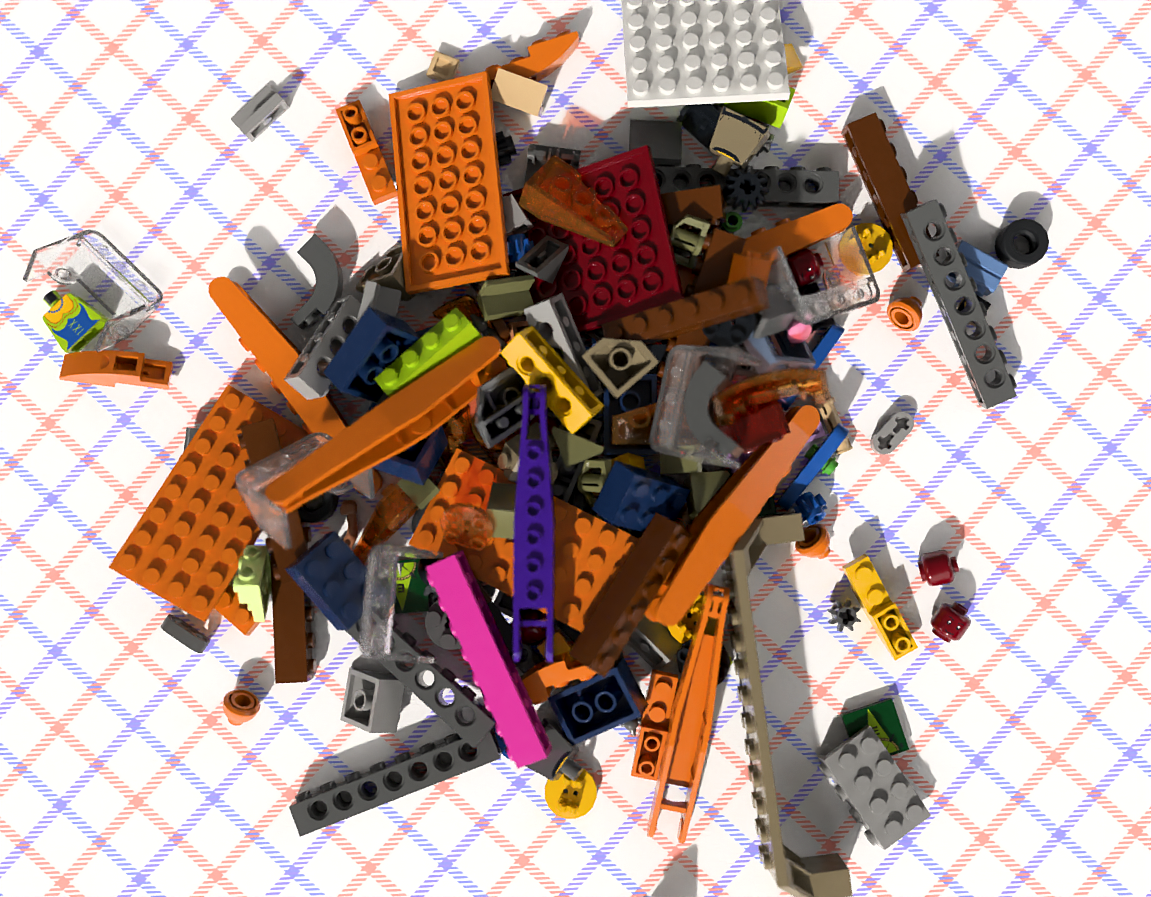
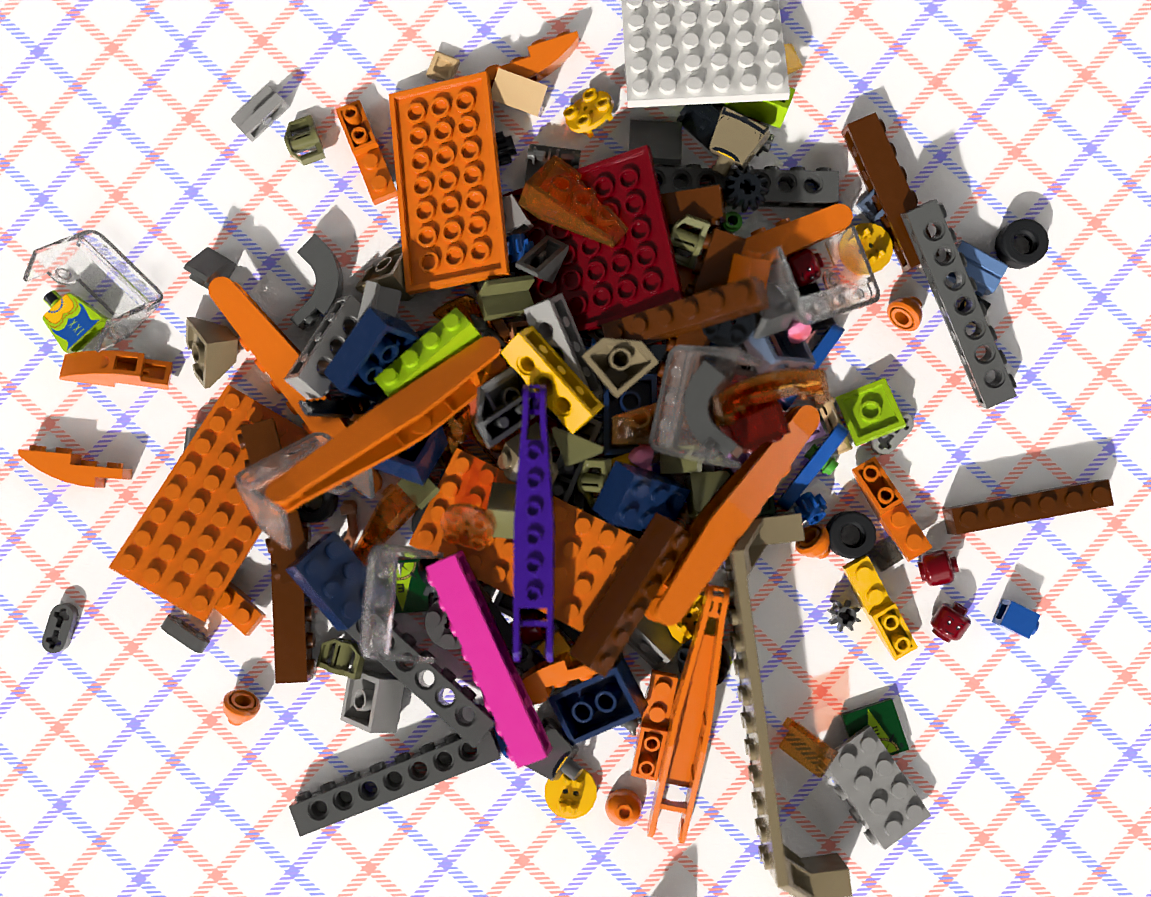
yellowish green plate [233,545,272,622] -> none
none -> orange slope [18,445,133,488]
none -> dark grey beam [42,603,79,653]
none -> dark grey slope [183,246,237,289]
none -> dark tan slope [186,317,240,389]
none -> olive piece [284,115,326,166]
none -> black piece [299,394,370,421]
none -> olive piece [316,638,366,680]
none -> yellow plate [563,88,614,139]
none -> orange brick [605,788,642,827]
none -> bright pink rock [628,445,654,471]
none -> clear orange panel [779,717,839,778]
none -> black tyre [826,511,877,559]
none -> lime plate [835,378,906,447]
none -> orange slope [851,456,933,562]
none -> sand blue tile [855,189,885,223]
none -> clear smoke tile [868,536,904,572]
none -> reddish brown brick [942,479,1114,535]
none -> blue brick [992,599,1041,639]

